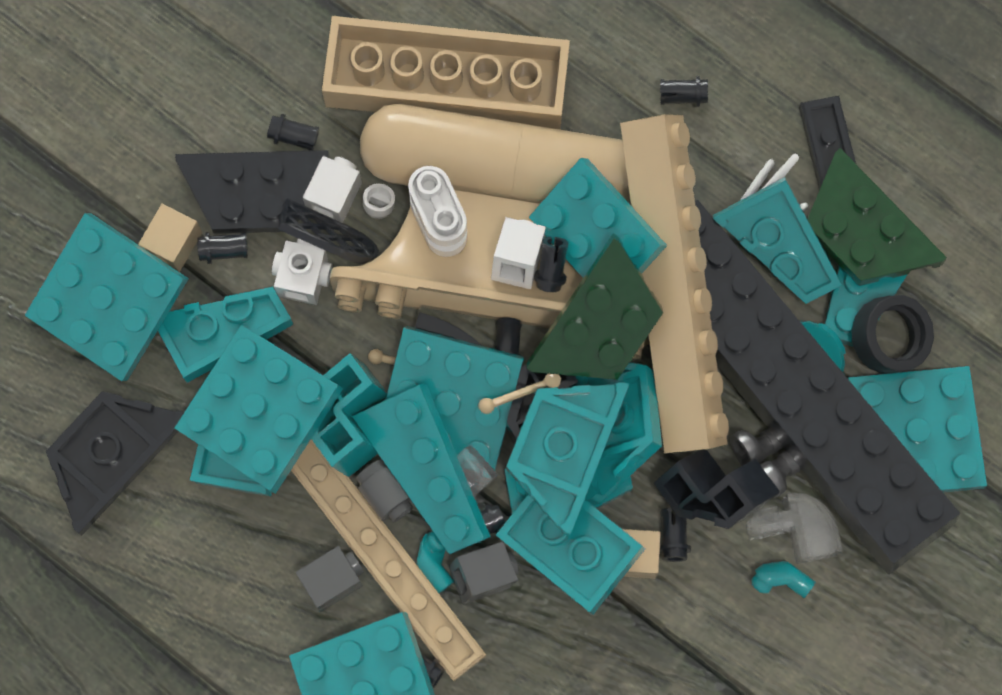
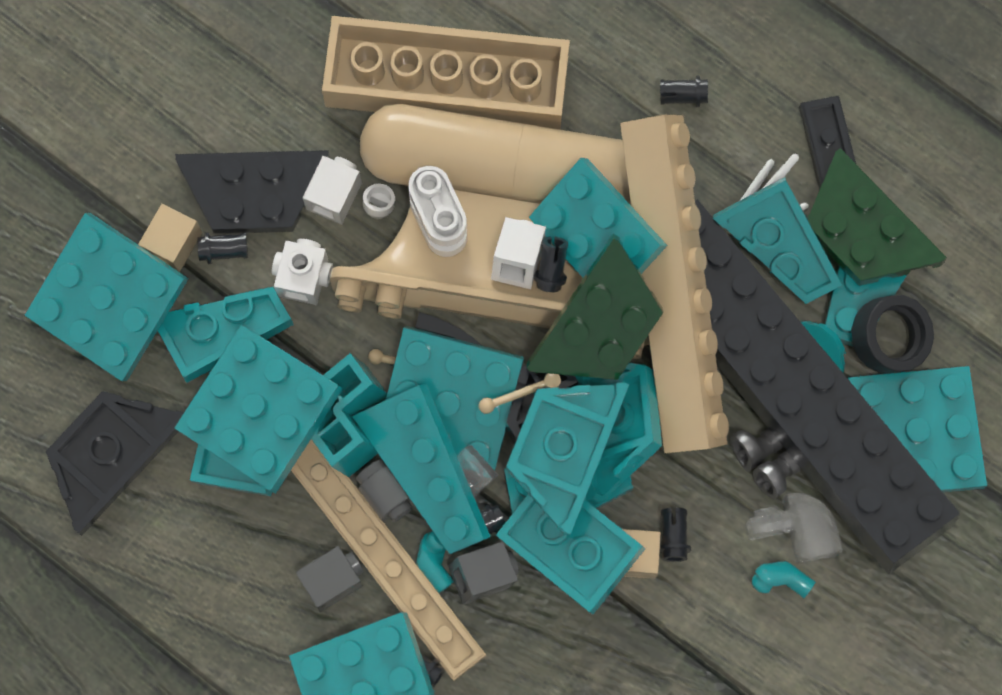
black pin [267,114,320,151] -> none
black window [278,198,379,264] -> none
black pin [495,318,523,357] -> none
black brick [653,449,780,529] -> none

